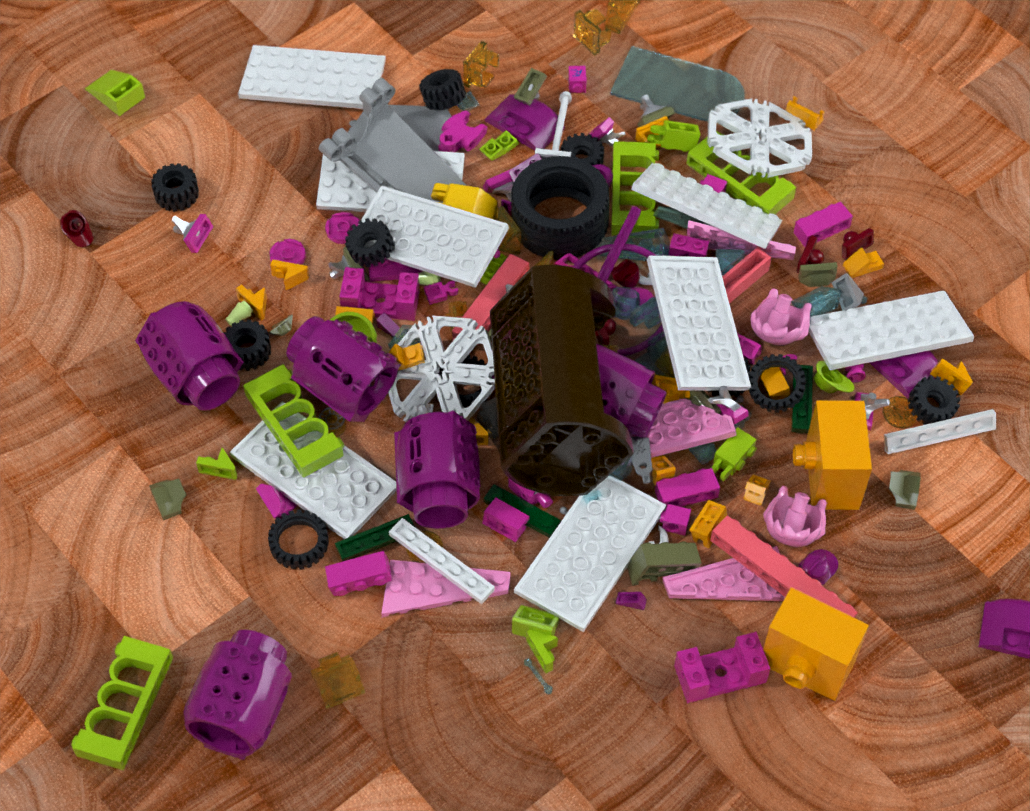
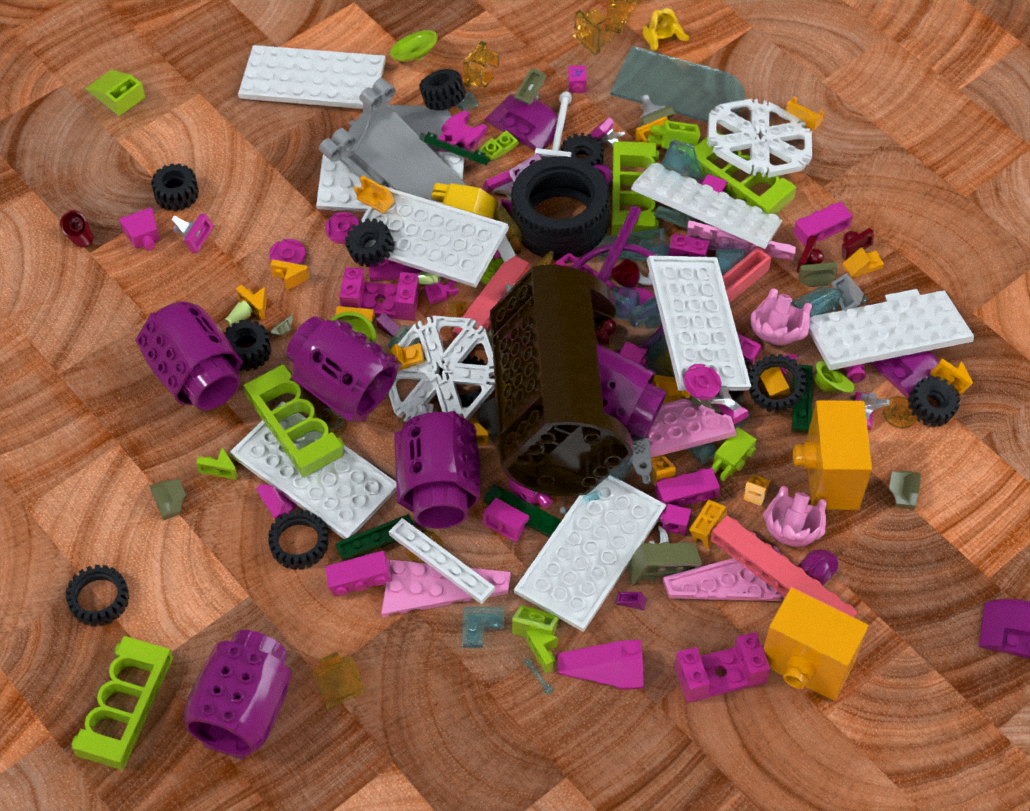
piece [329,246,370,282] -> none
white plate [884,409,996,454] -> none
none -> black tyre [66,565,129,627]
none -> dark pink torso [119,207,159,251]
none -> light orange hinge [354,175,395,214]
none -> lime dish [390,30,438,62]
none -> dark green plate [419,131,489,165]
none -> clear light blue plate [462,607,504,648]
none -> white sticker [498,235,516,262]
none -> dark pink wedge [557,640,644,690]
none -> dark pink brick [619,342,648,367]
none -> yellow hair [643,8,689,51]
none -> clear light blue slope [661,140,702,179]
none -> dark pink tile [683,364,722,400]
none -> white sticker [885,289,920,302]

